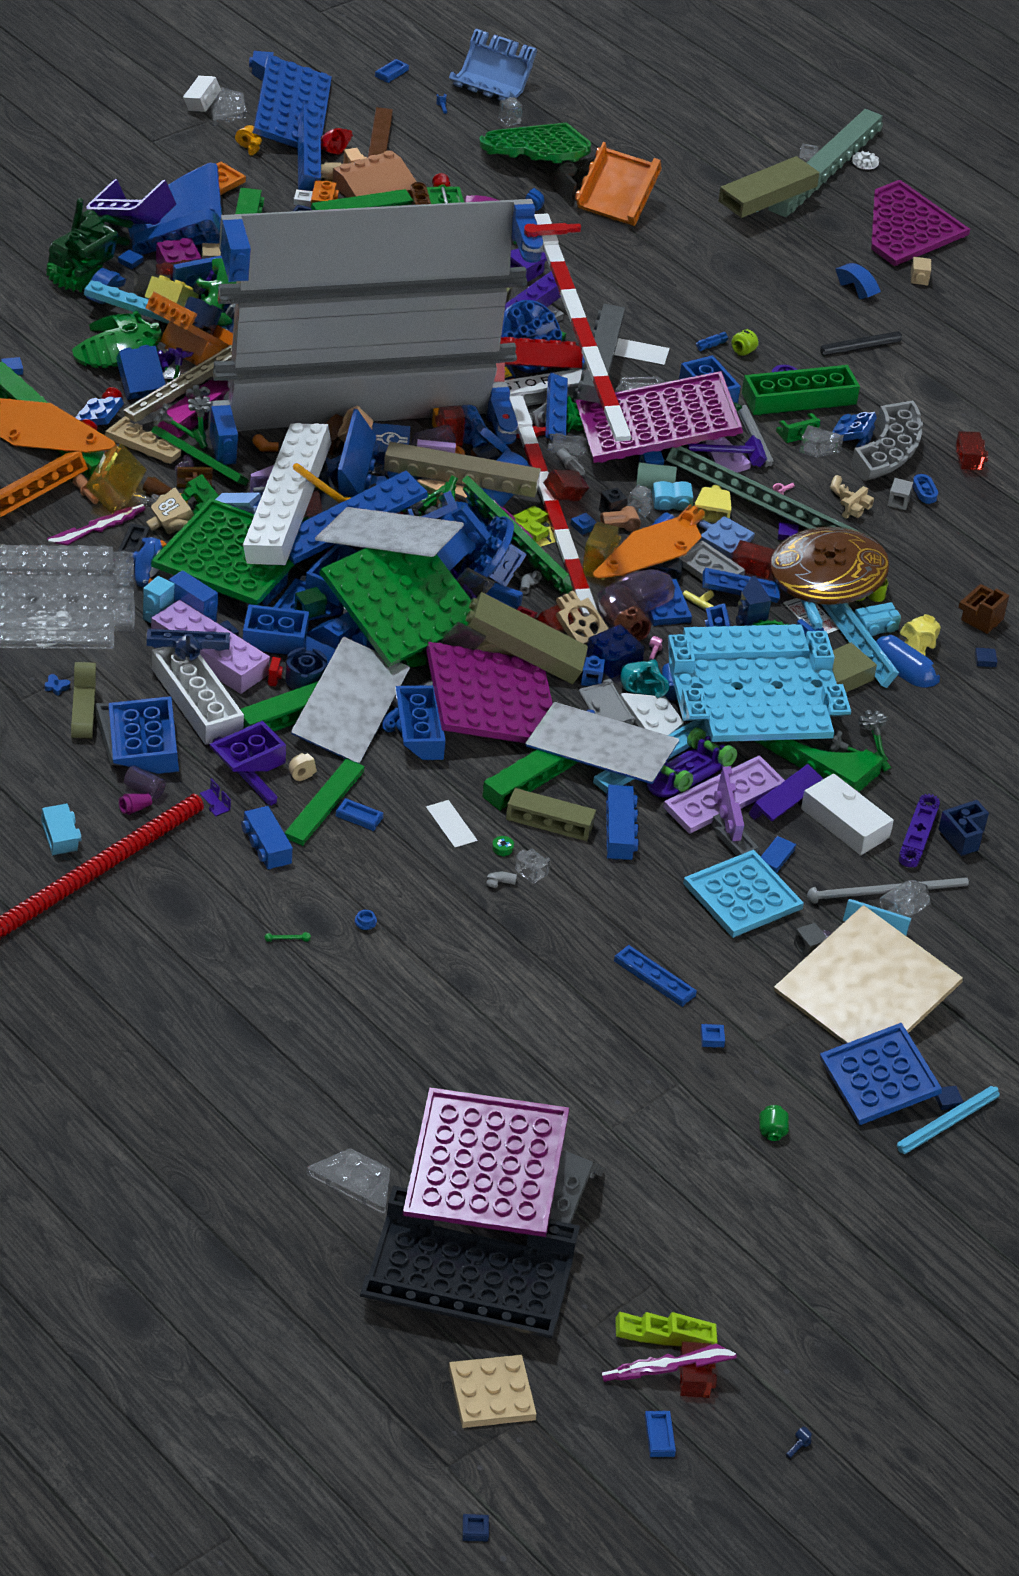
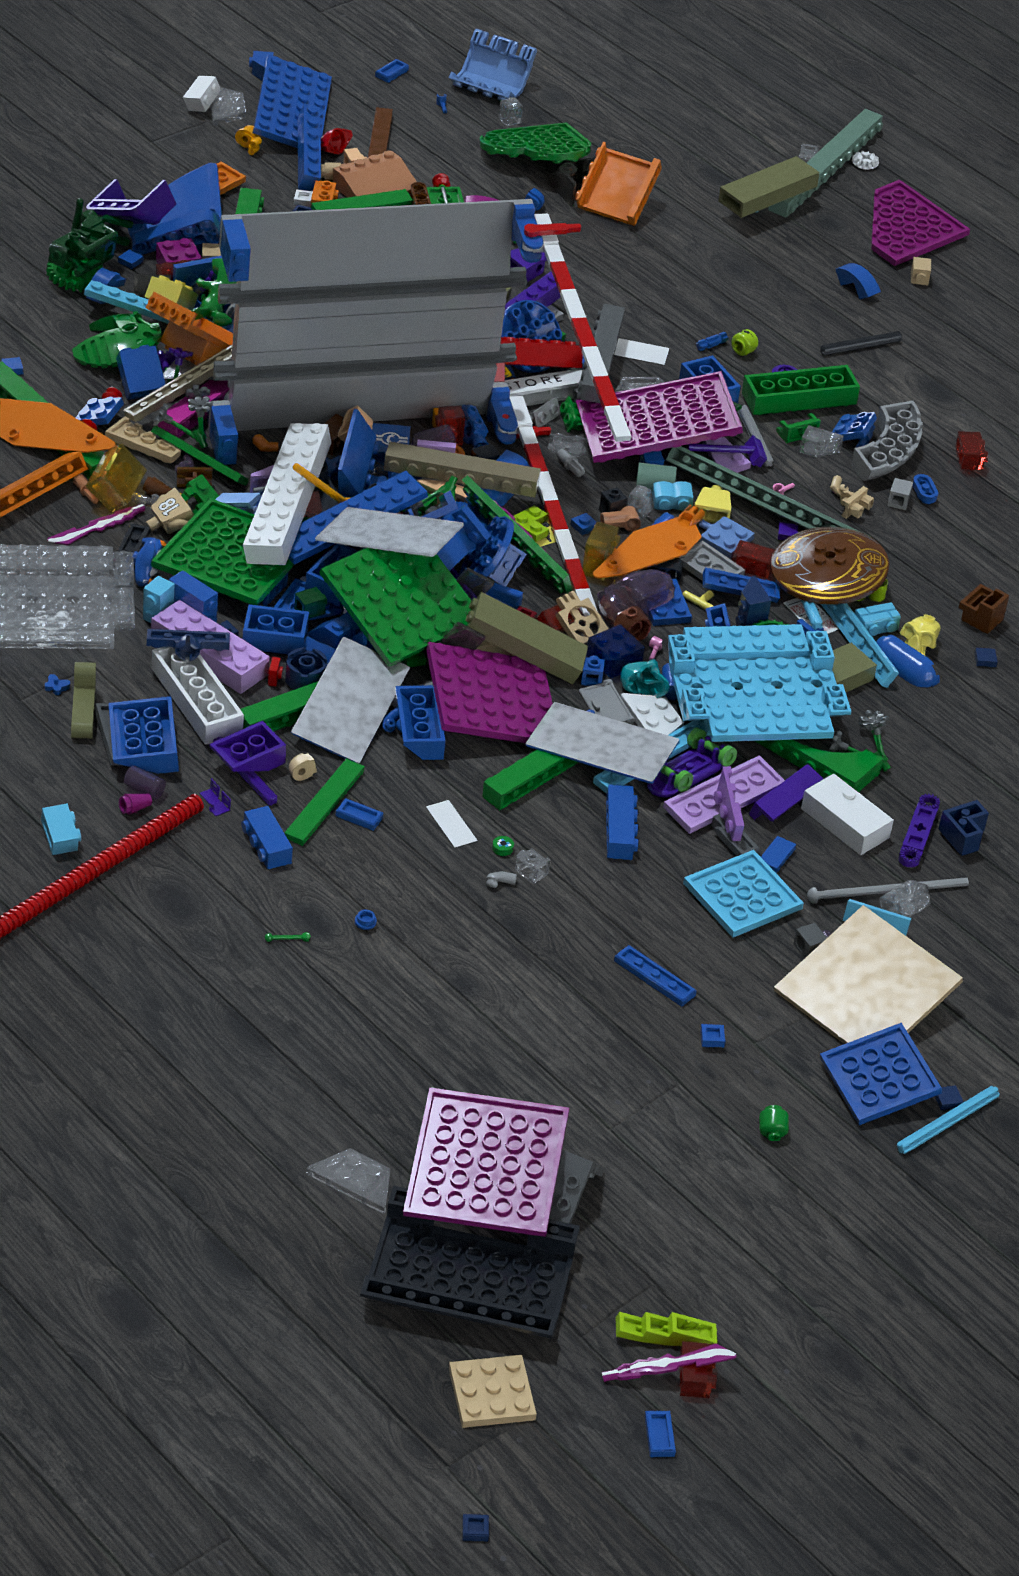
dark blue brick [184,296,223,335] -> none
blue tile [476,423,511,453] -> none
olive brick [506,788,596,841] -> none
light grey arm [520,571,542,594] -> none
clear red brick [543,470,590,501] -> none
blue plate [546,373,568,442] -> none
dark blue hand [786,1427,812,1459] -> none

